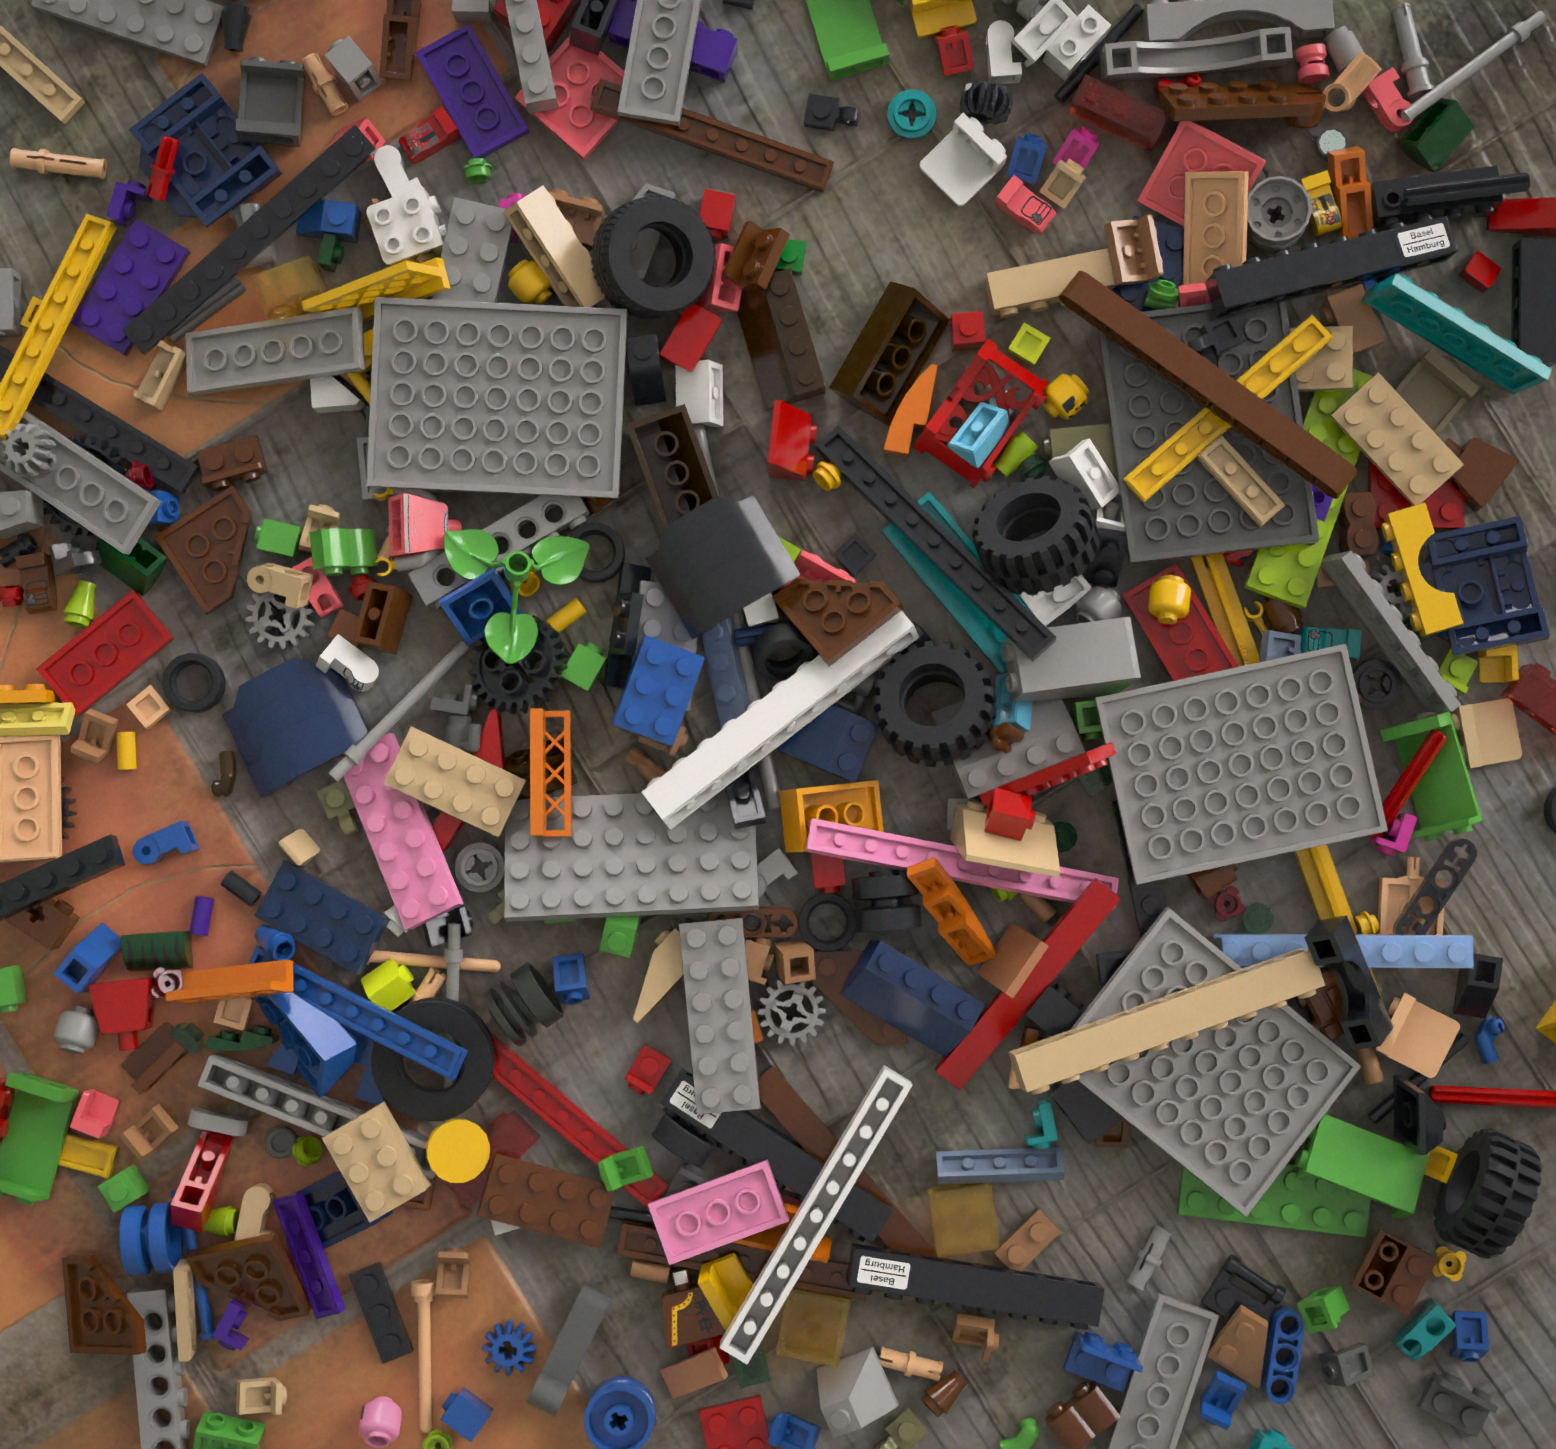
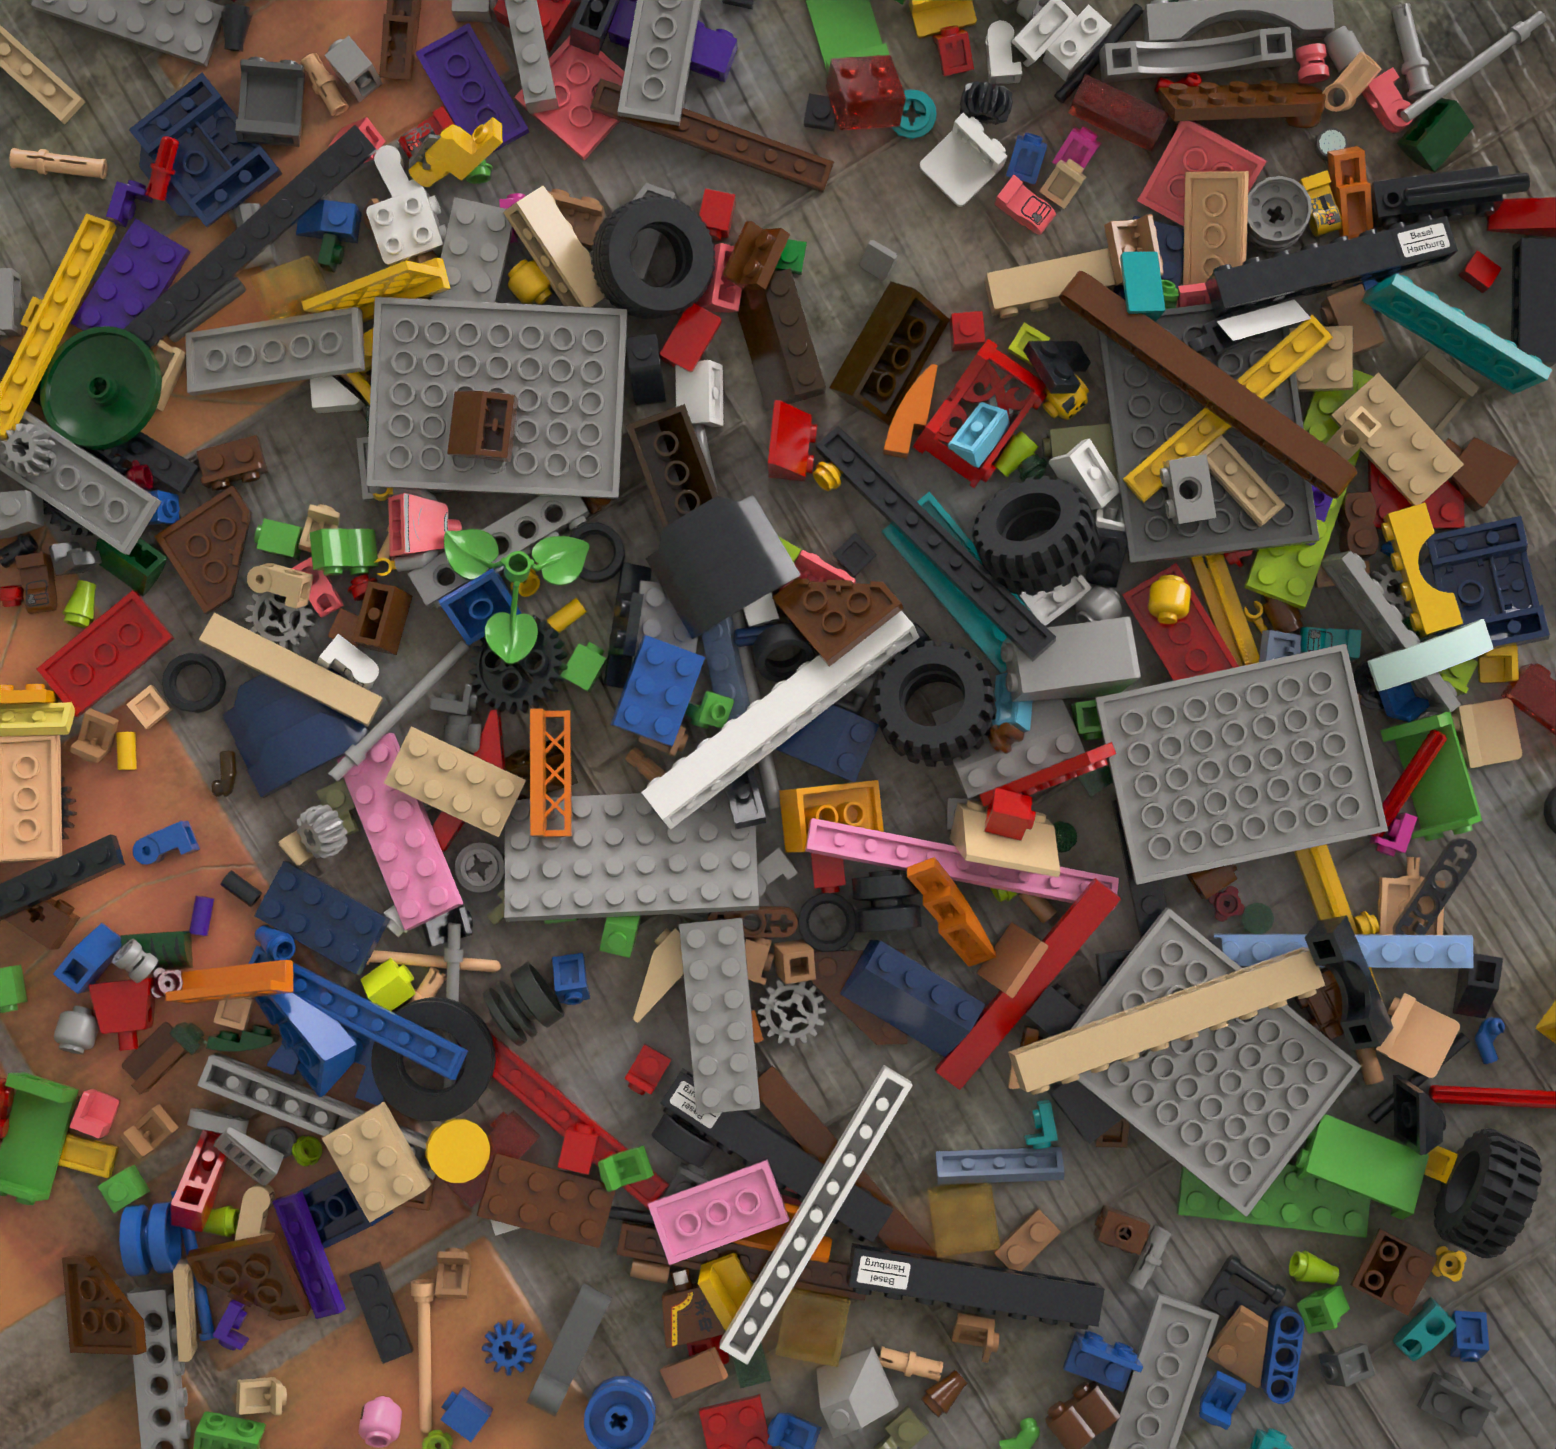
none -> dark green dish [40,326,162,450]
none -> light grey wheel [112,939,158,983]
none -> tan tile [199,613,383,727]
none -> light grey slope [214,1127,284,1186]
none -> light grey gear [297,804,348,859]
none -> yellow plate [408,117,503,187]
none -> reddish brown slope [447,391,518,462]
none -> red brick [557,1123,599,1175]
none -> bright green bracket [685,691,734,729]
none -> clear red brick [826,55,906,130]
none -> light grey slope [859,240,897,281]
none -> black plate [1023,341,1091,394]
none -> reddish brown head [1093,1205,1150,1255]
none -> teal panel [1120,252,1165,322]
none -> light grey brick [1160,454,1217,524]
none -> white sticker [1217,299,1311,341]
none -> lime cone [1289,1250,1339,1285]
none -> tan leg [1325,406,1382,461]
none -> light aqua slope [1367,619,1494,691]
none -> blue bracket [1378,682,1430,722]

